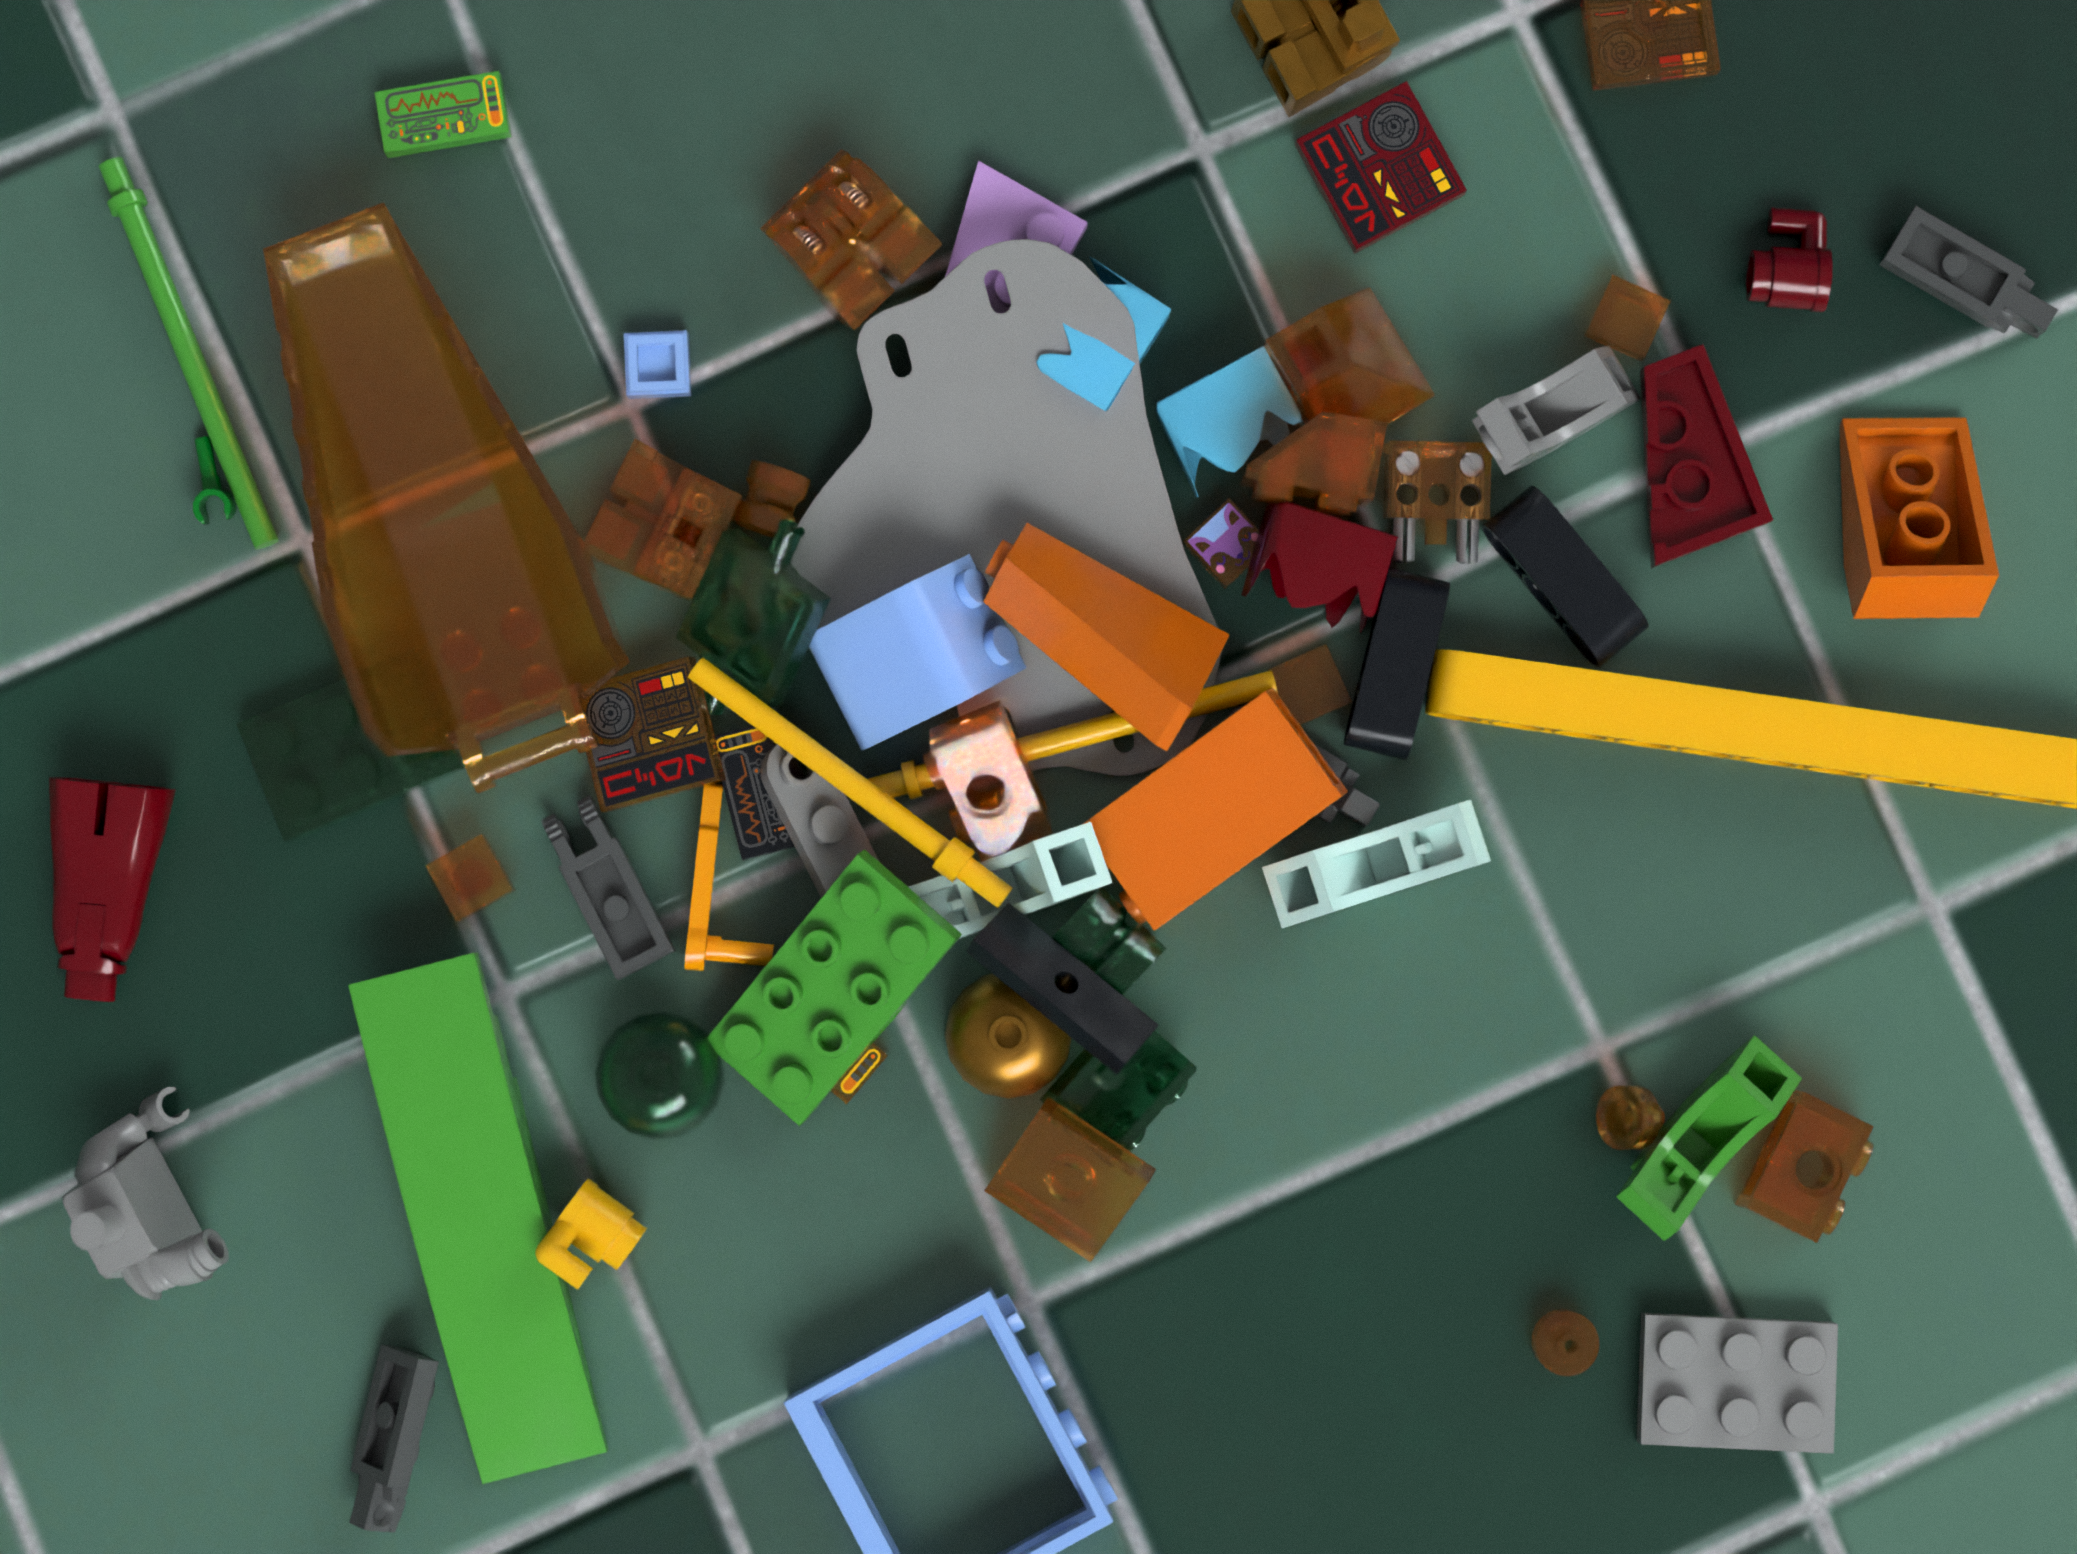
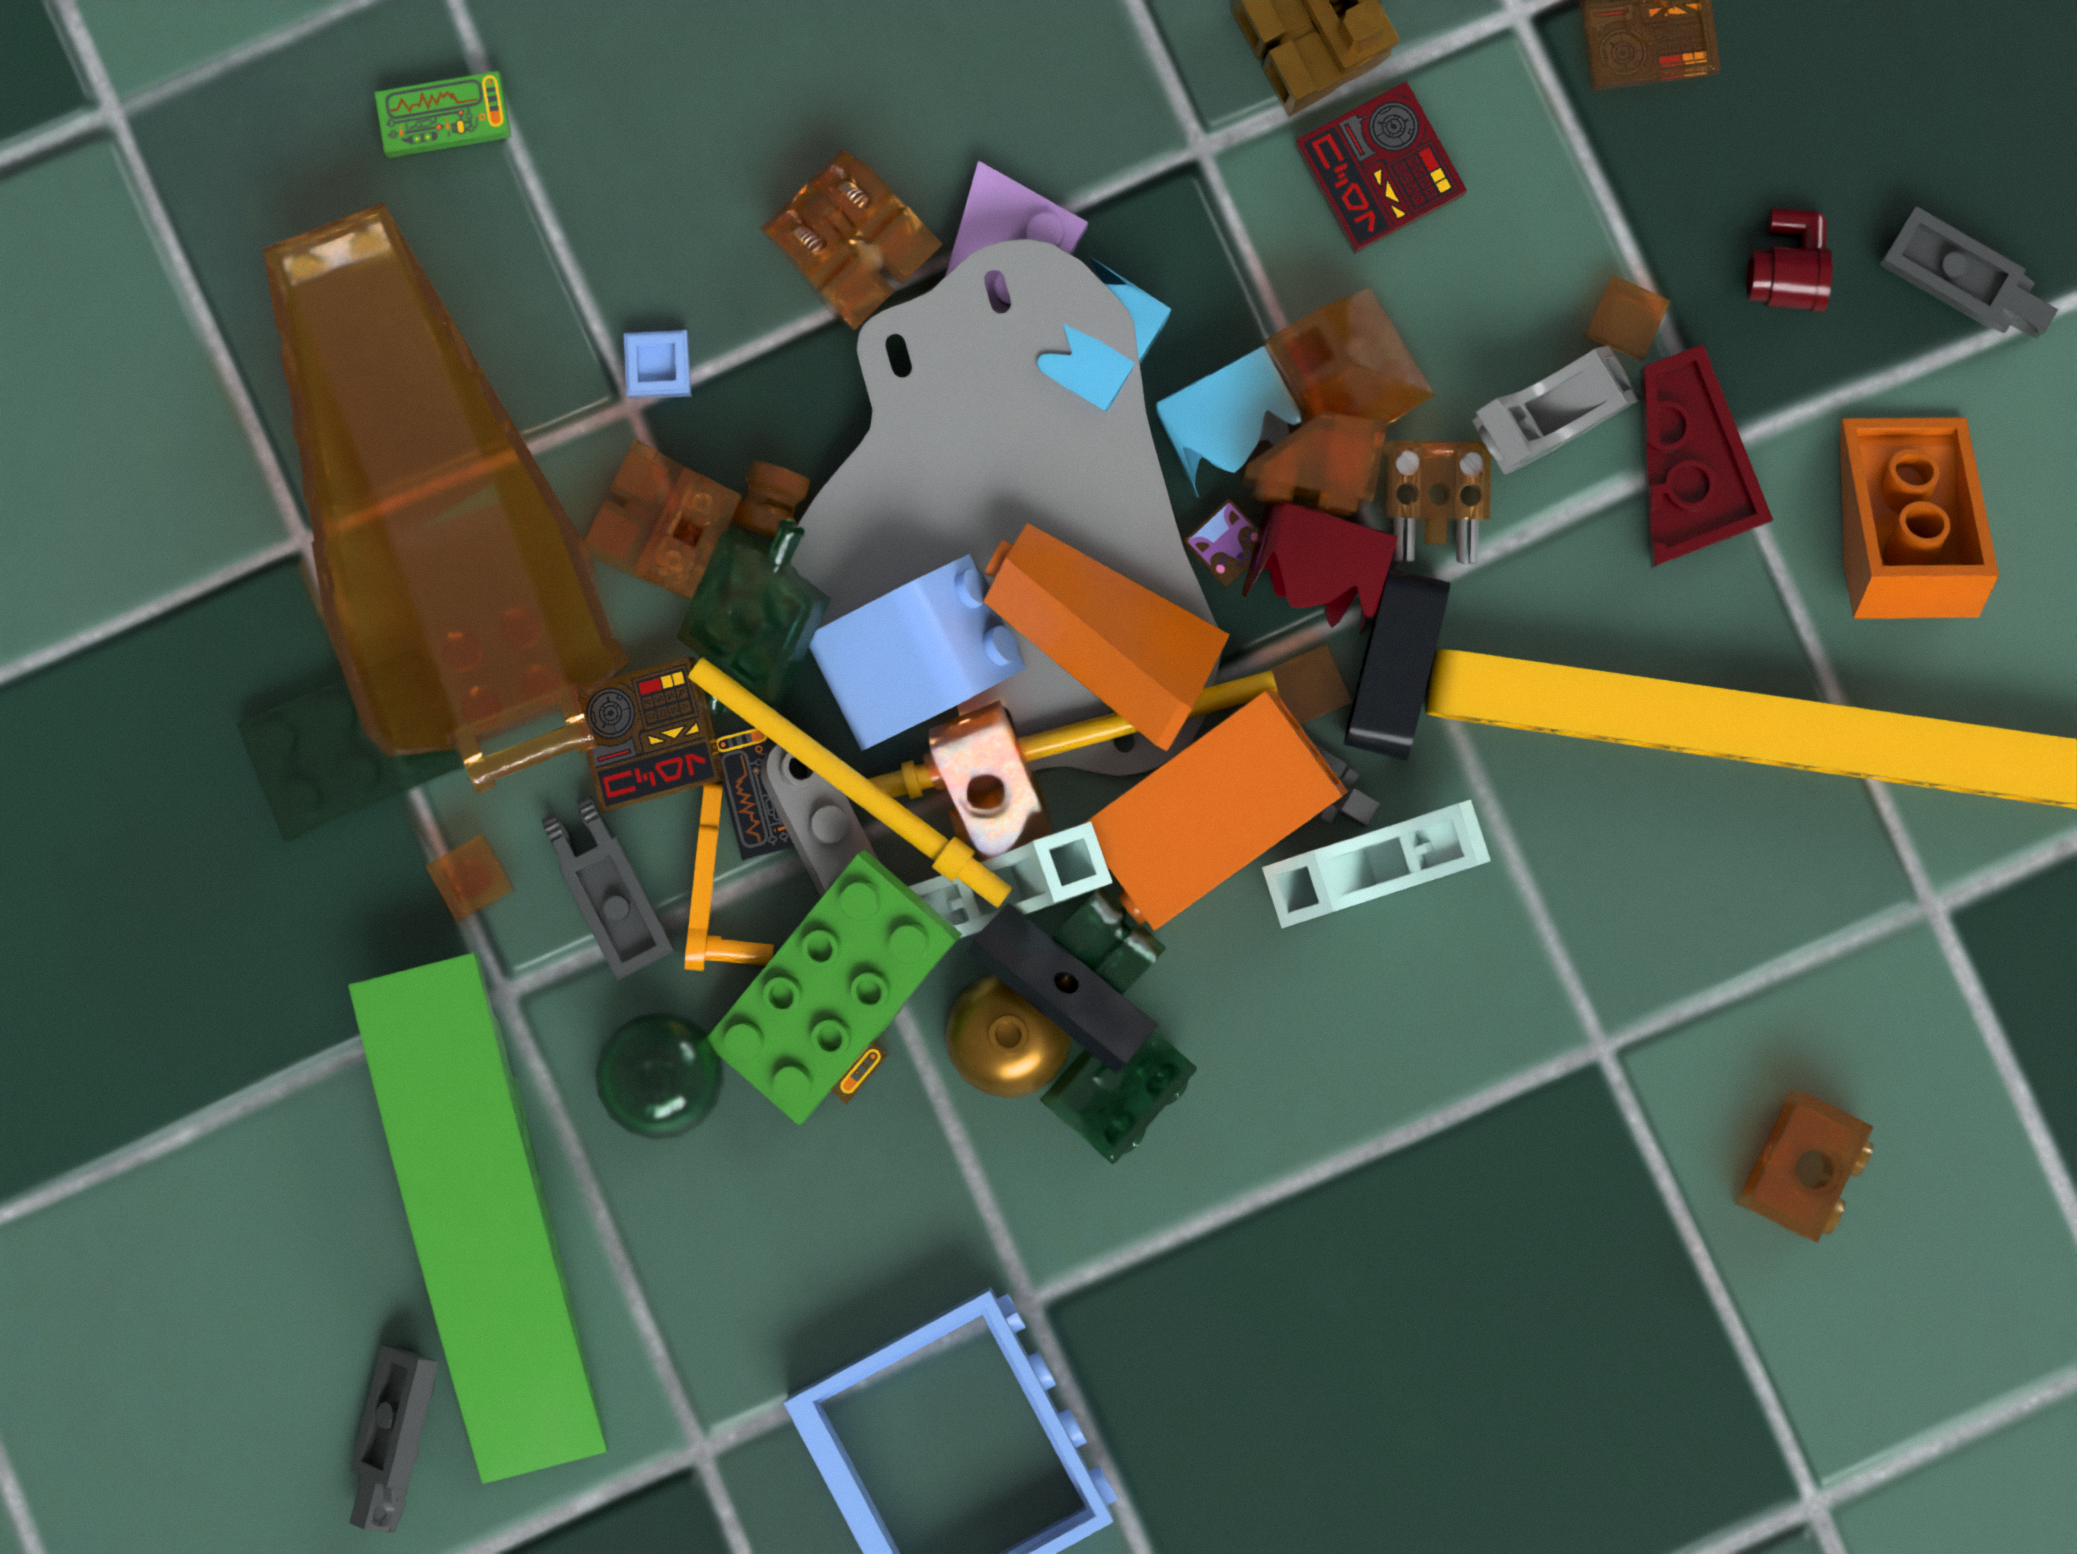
dark red piece [49,777,176,1002] -> none
light grey torso [62,1087,229,1300] -> none
bright green bar [99,157,279,550] -> none
green hand [193,436,237,525] -> none
yellow piece [535,1178,647,1290] -> none
clear orange tile [984,1097,1156,1262] -> none
black beam [1482,486,1649,668] -> none
clear orange tile [1532,1309,1599,1376] -> none
clear orange tile [1596,1085,1665,1150] -> none
bright green arch [1616,1035,1802,1241] -> none
light grey plate [1636,1313,1838,1454] -> none

